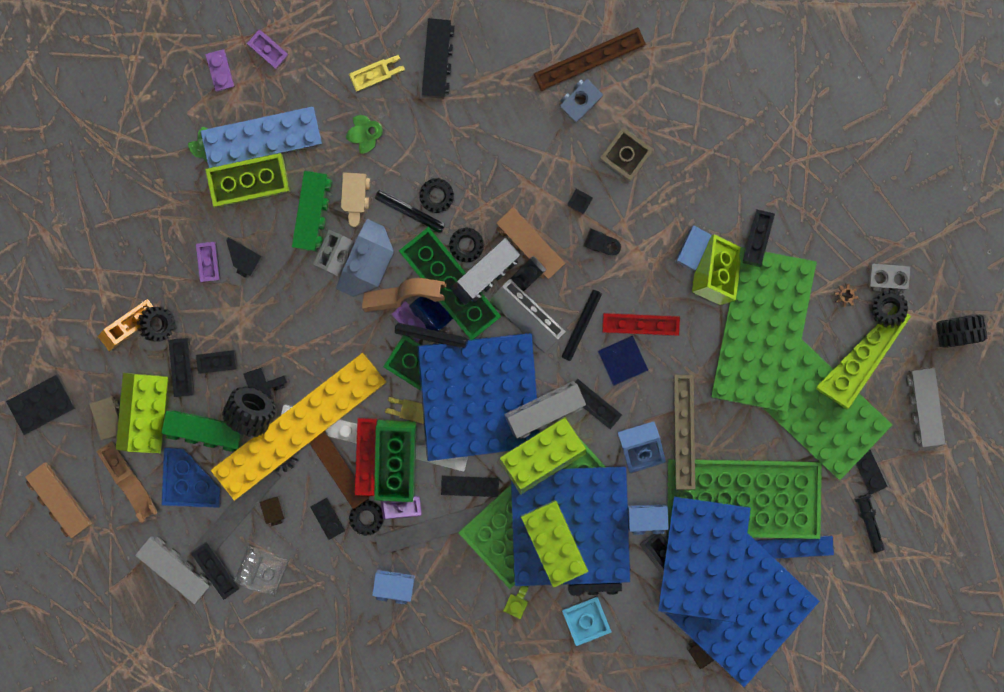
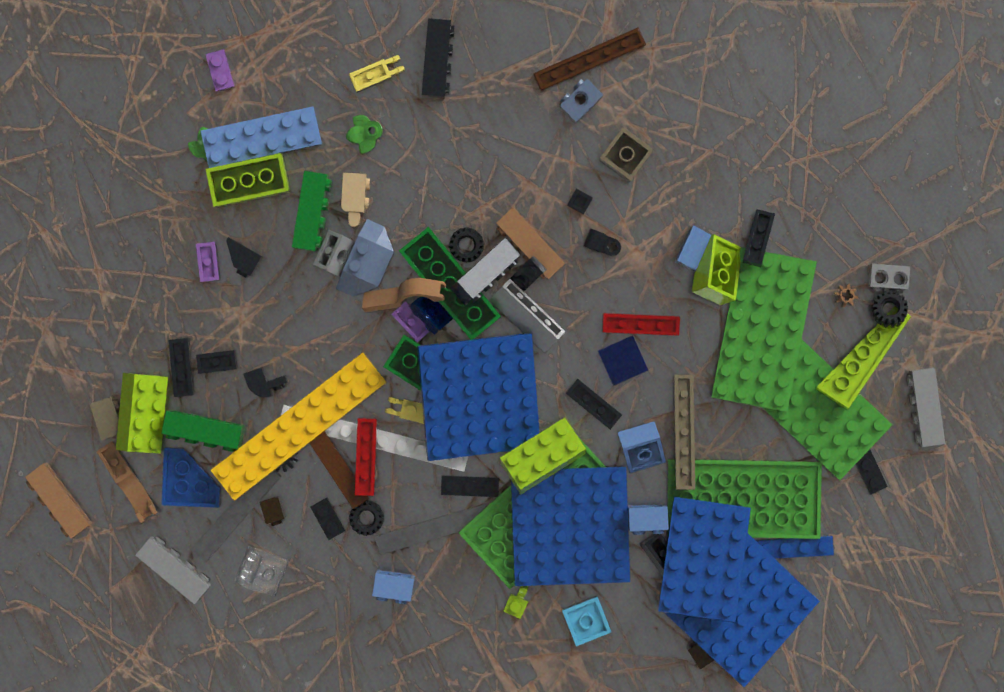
black plate [6,374,75,435] -> none
light orange slope [98,299,156,352] -> none
black tyre [137,307,175,341] -> none
black plate [191,541,239,600] -> none
black tyre [222,387,276,437] -> none
medium lavender plate [247,29,288,69] -> none
green brick [374,420,417,502] -> none
black axle [375,190,445,233] -> none
medium lavender plate [381,496,422,520] -> none
black axle [395,323,468,348] -> none
black tyre [419,178,454,213] -> none
light grey brick [504,381,586,438] -> none
lime brick [521,500,589,588] -> none
black axle [562,290,602,361] -> none
black hinge [568,583,622,596] -> none
black pin [854,494,885,553] -> none
black tyre [936,314,988,348] -> none

